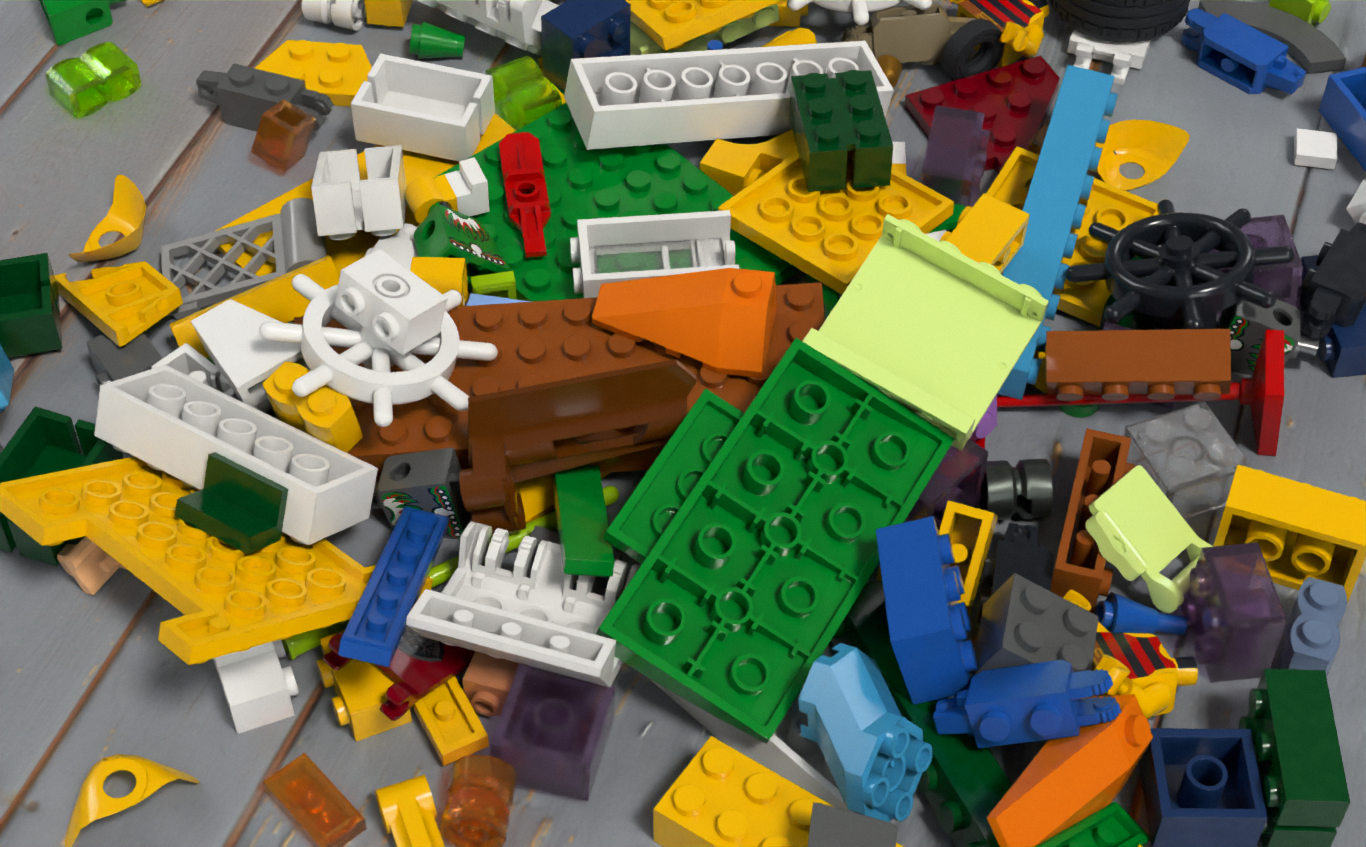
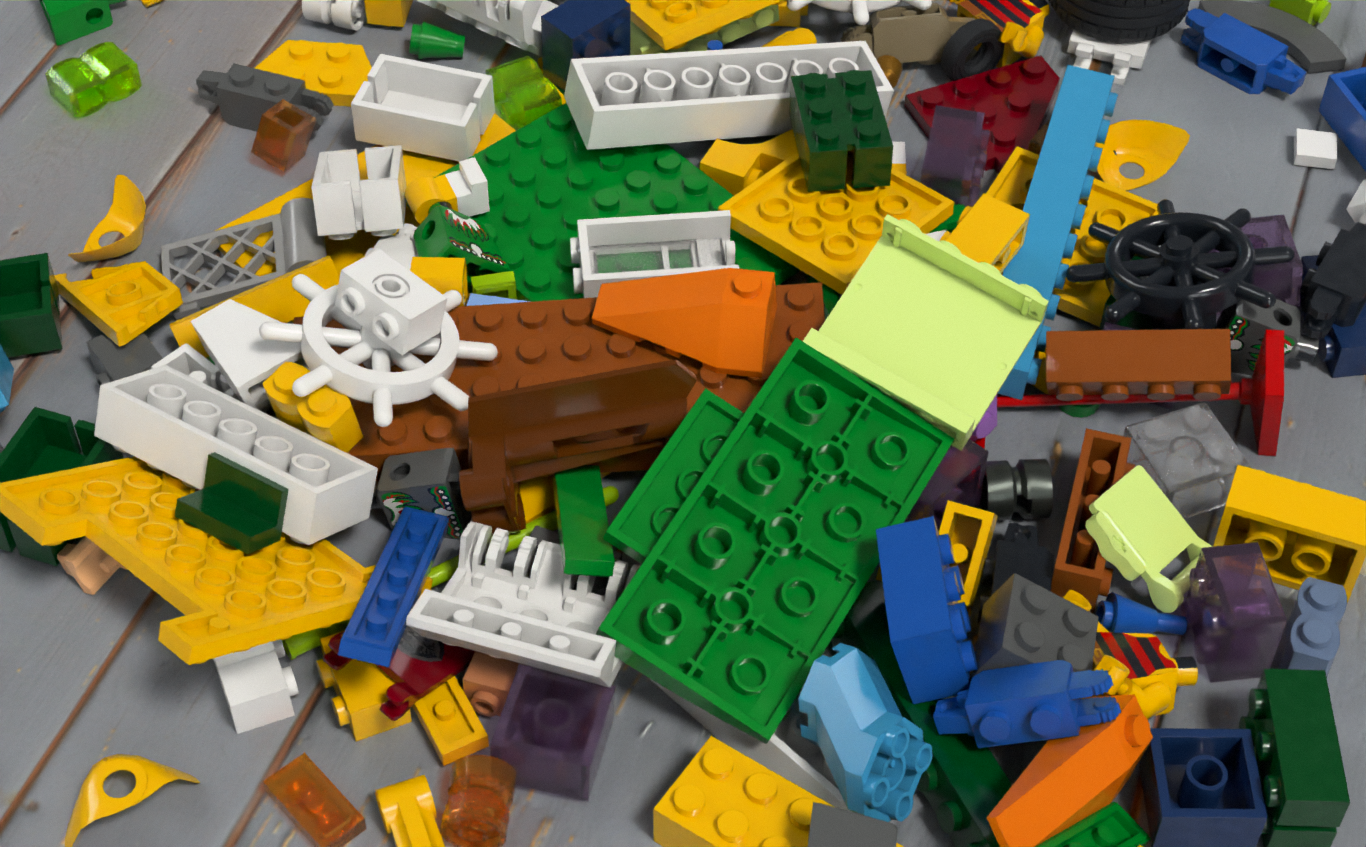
red piece [499,132,551,258] -> none

